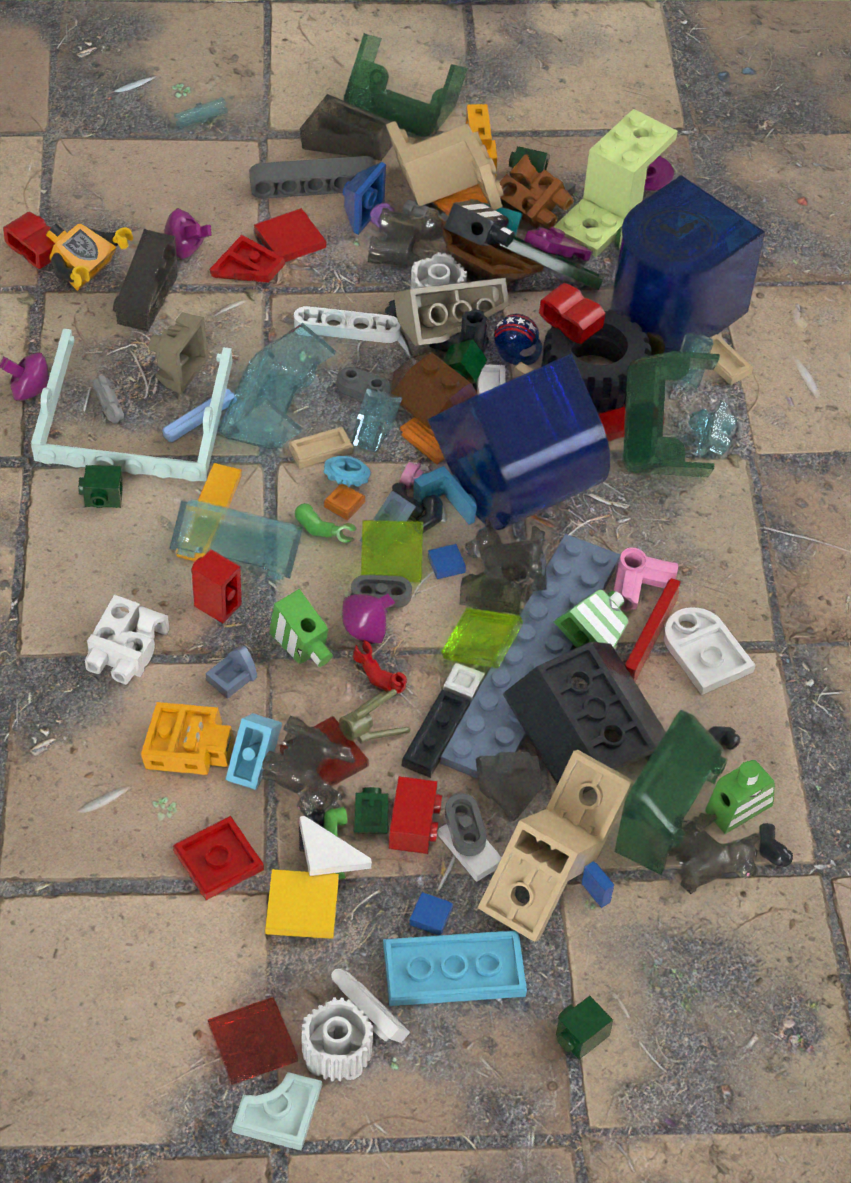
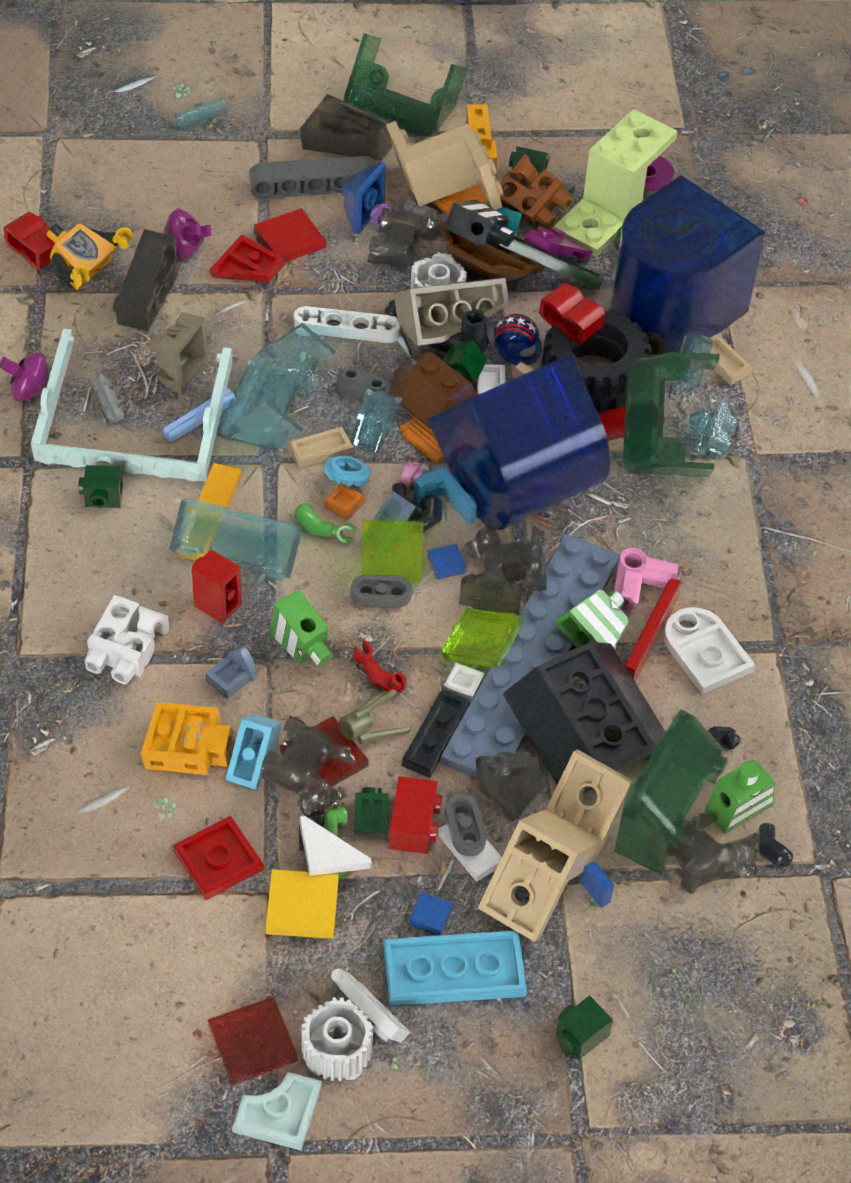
magenta piece [342,593,395,644] -> none

